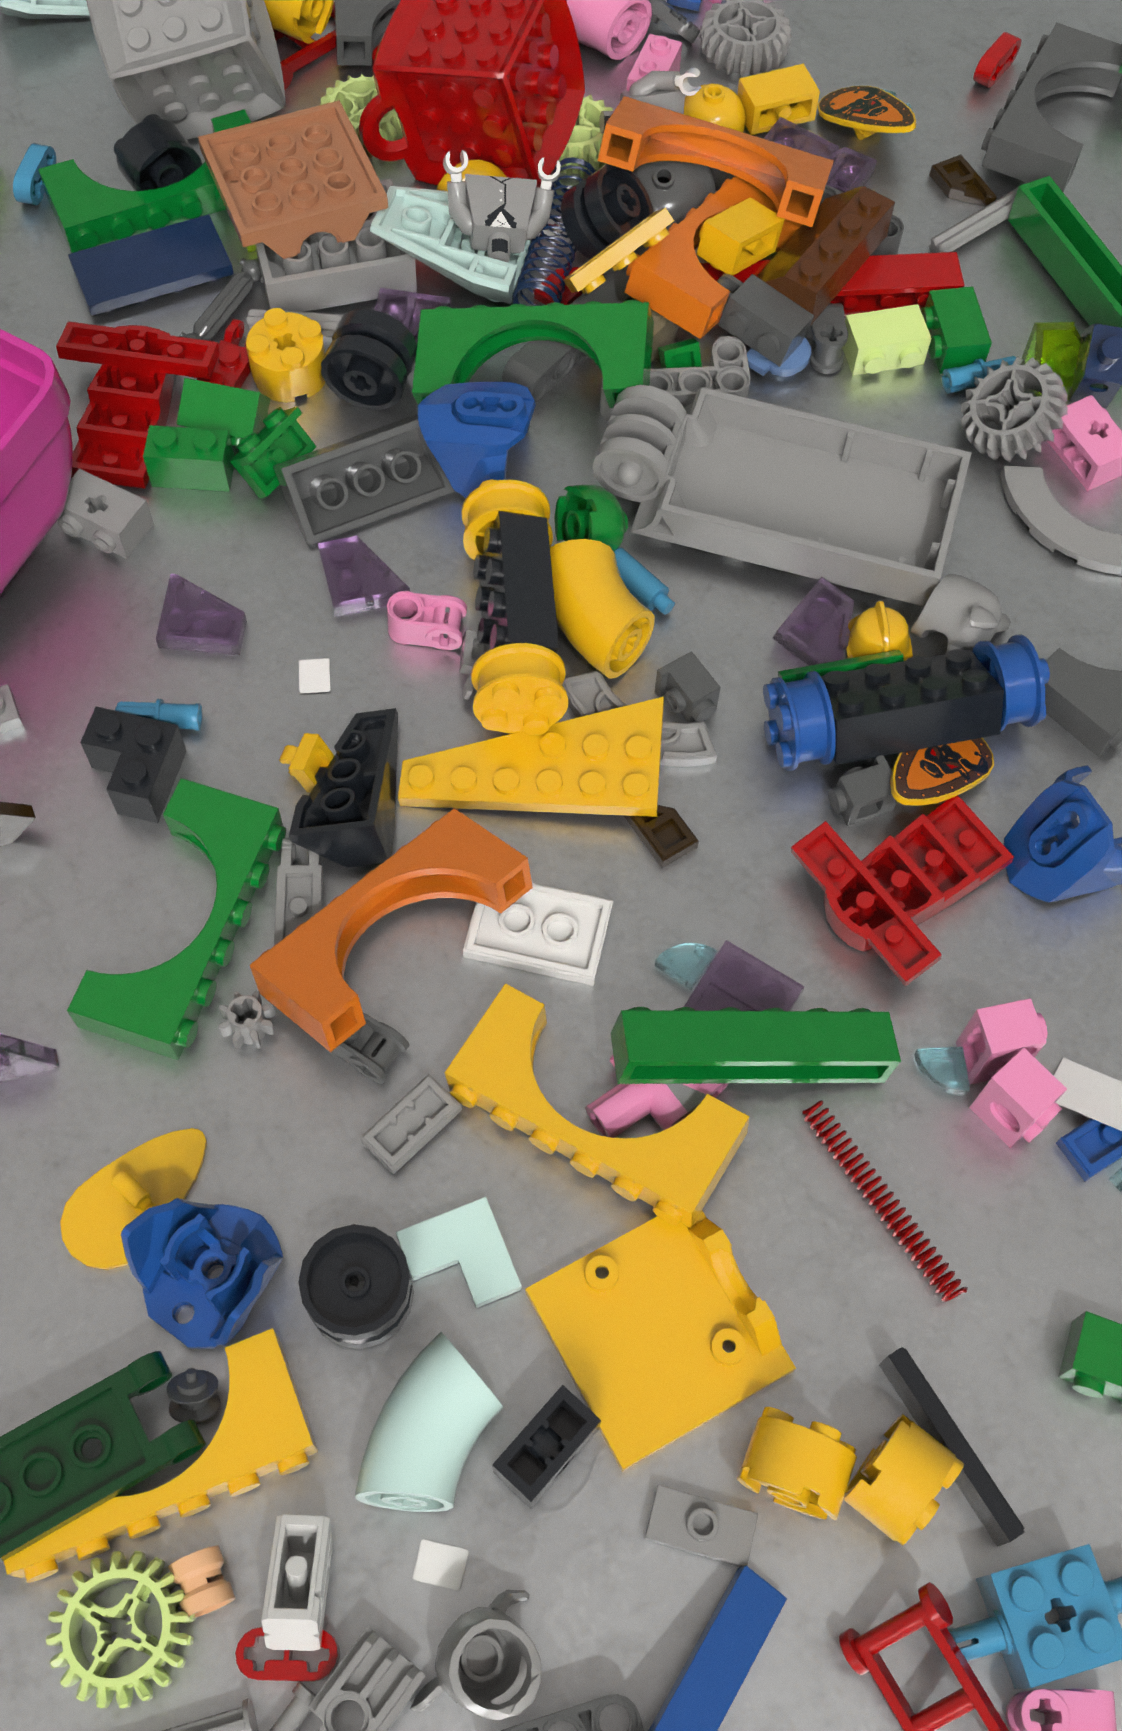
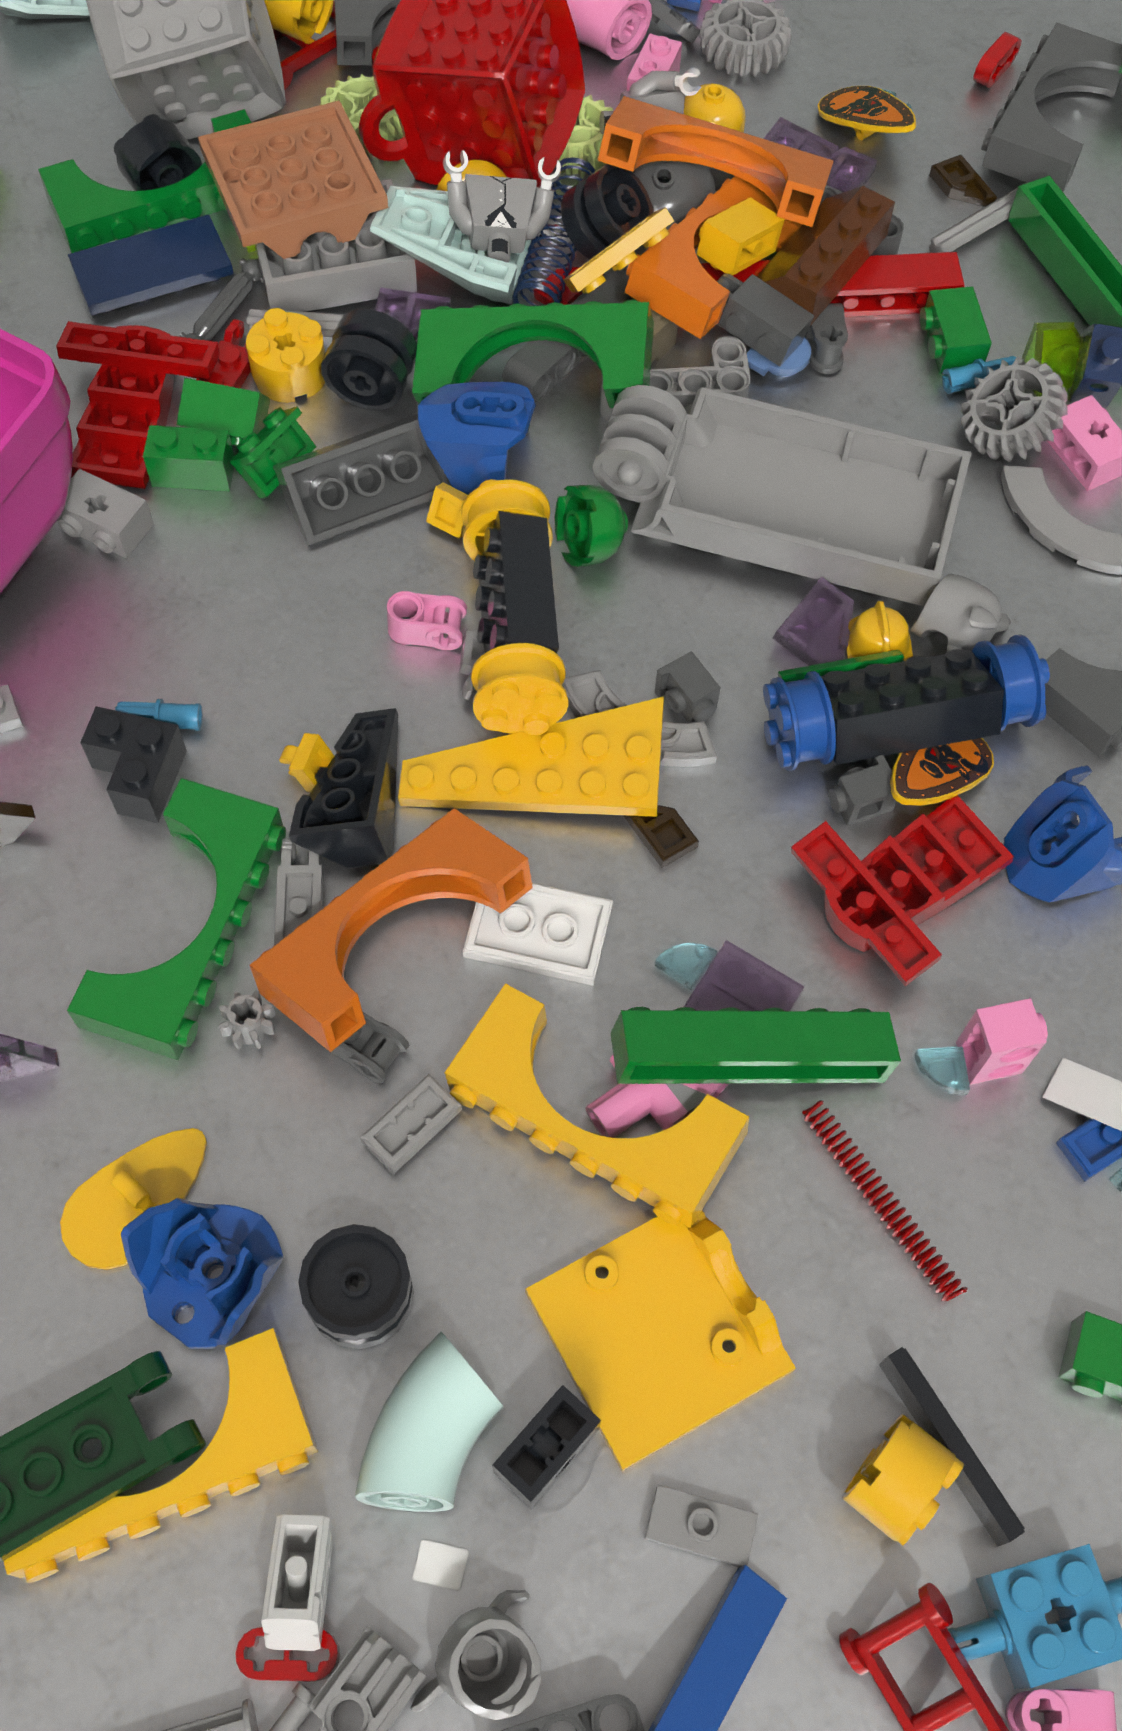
dark azure beam [13,143,56,206] -> none
yellowish green gear [46,1551,196,1708] -> none
clear purple wing [156,574,247,655] -> none
dark grey wheel [166,1368,220,1424] -> none
light nougat wheel [168,1545,235,1618] -> none
white sticker [299,658,331,694] -> none
clear purple wing [318,536,411,618] -> none
light aqua tile [396,1197,522,1308] -> none
yellow brick [550,539,655,679] -> none
dark azure cylinder [614,548,675,615] -> none
green tile [658,338,702,369] -> none
yellow brick [737,63,820,135] -> none
yellow brick [737,1407,857,1520] -> none
yellowish green brick [842,304,932,376] -> none
bright pink brick [969,1048,1067,1148] -> none
none -> yellow tile [426,482,468,539]

